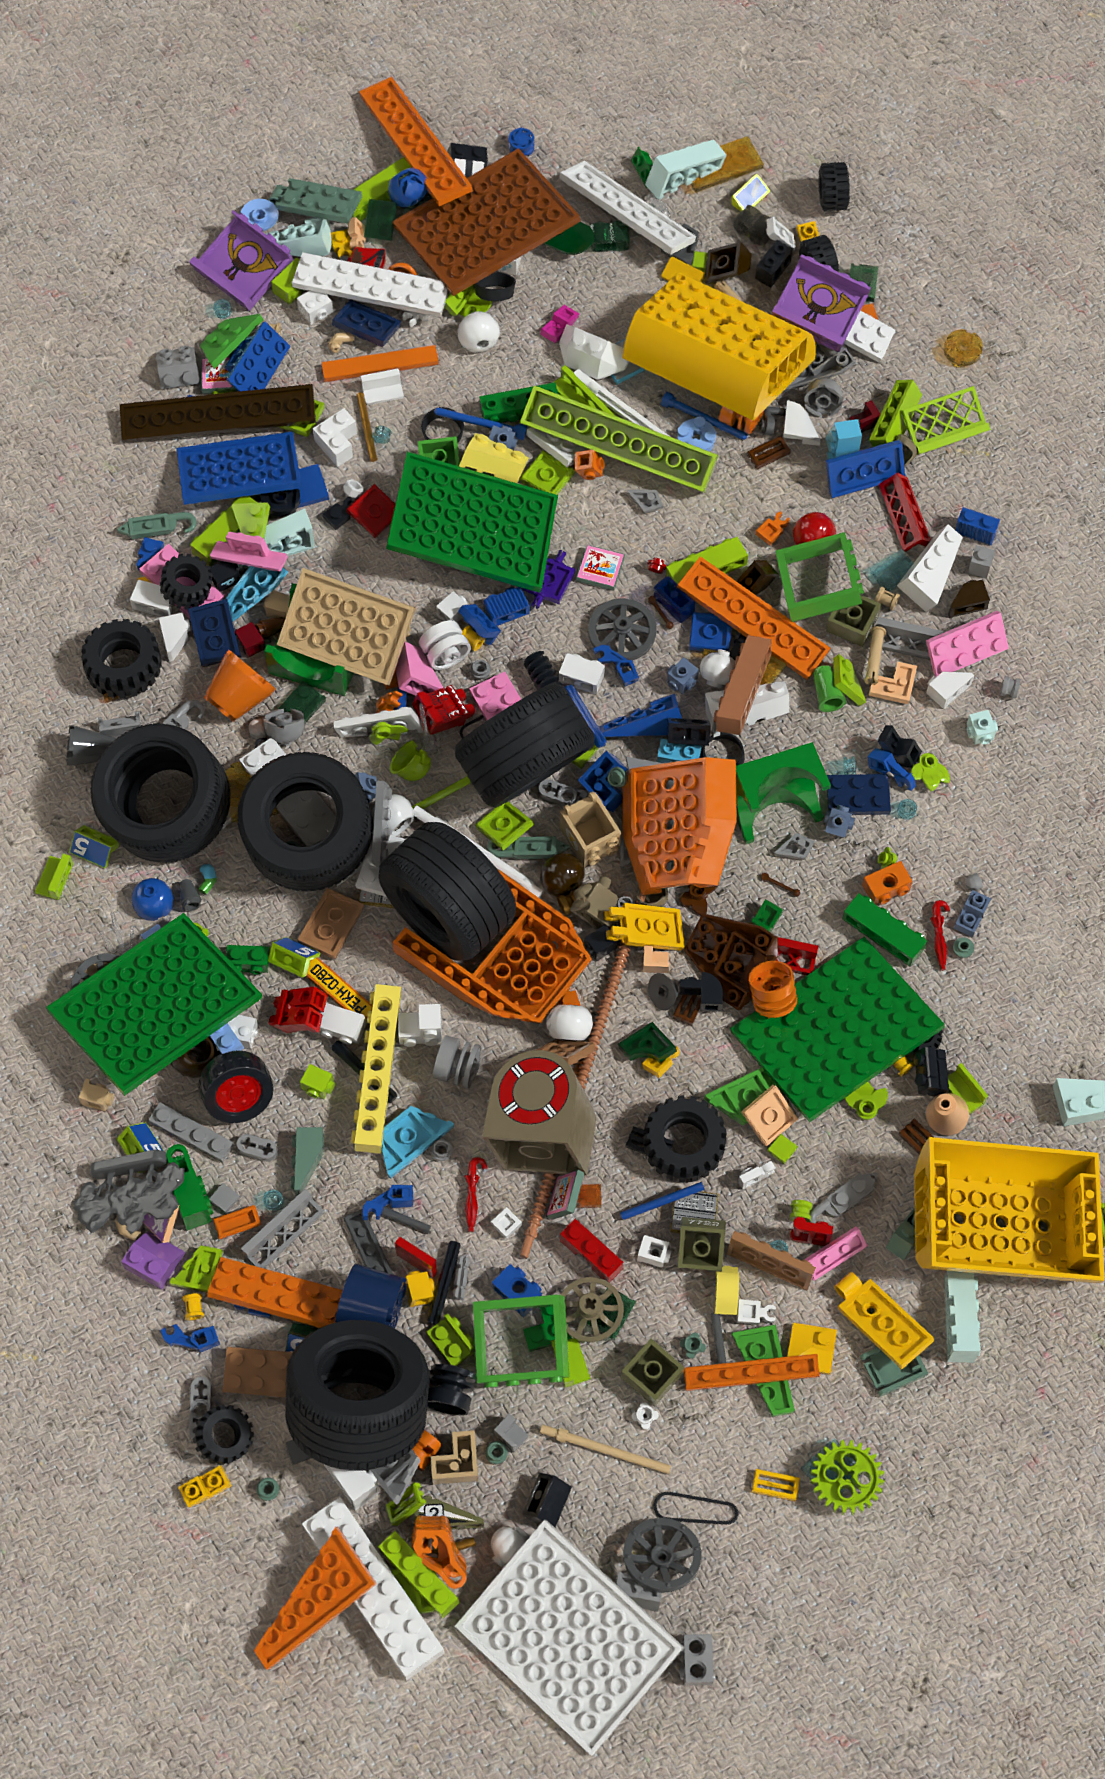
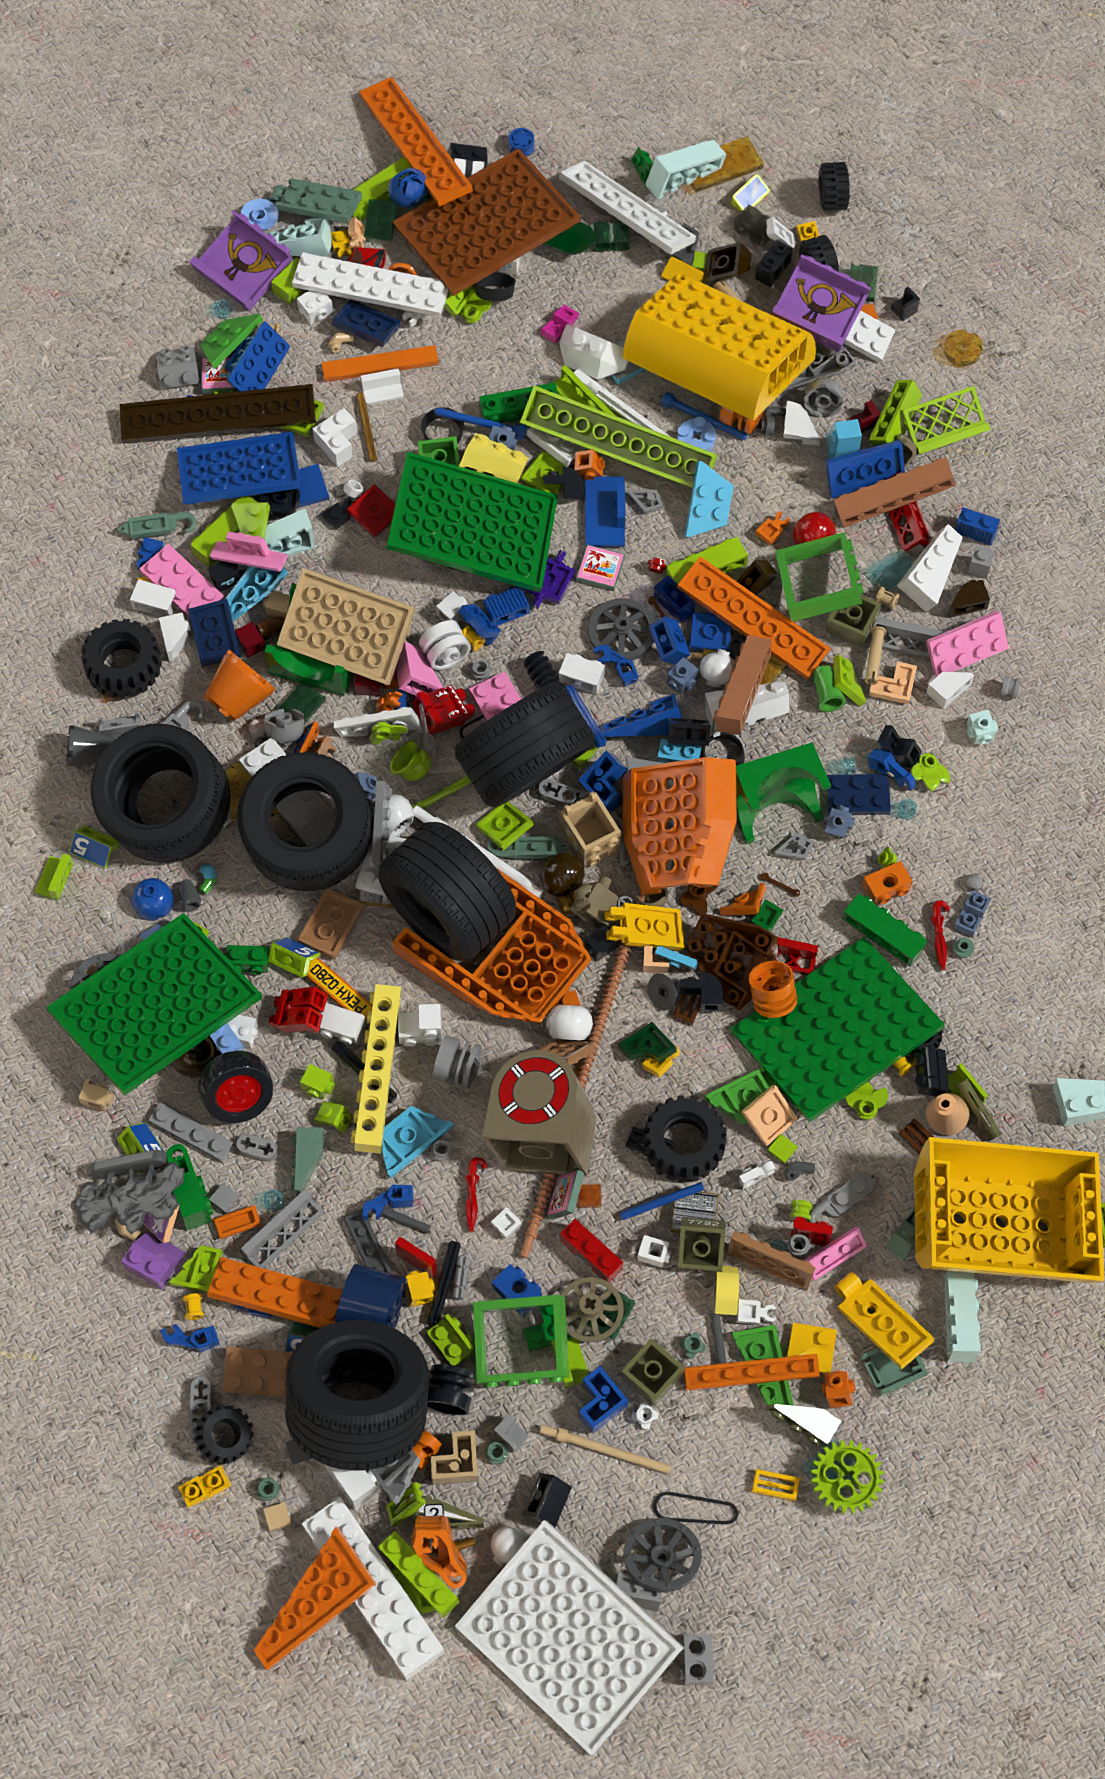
black tyre [160,554,213,609] -> none
clear light blue bush [372,426,392,444] -> none
white piece [458,312,500,353] -> none
sand green plate [607,767,627,787] -> none
reddish brown tile [747,436,791,470] -> none
none -> tan tile [264,1502,292,1532]
none -> orange slope [292,721,319,754]
none -> medium nougat tile [311,736,337,758]
none -> lime bracket [314,1101,353,1133]
none -> dark red panel [355,674,381,696]
none -> black brick [543,467,585,499]
none -> blue brick [579,1366,628,1434]
none -> blue bracket [585,477,625,547]
none -> blue brick [649,616,690,665]
none -> medium azure plate [655,946,698,971]
none -> medium azure wing [684,461,734,537]
none -> orange tile [720,883,766,916]
none -> slope [766,1404,841,1446]
none -> dark grey arm [785,1161,815,1181]
none -> light grey cone [788,1234,810,1258]
none -> orange brick [822,1371,856,1408]
none -> nougat brick [834,457,956,528]
none -> black panel [891,287,920,321]
none -> olive pin [956,1078,1003,1141]

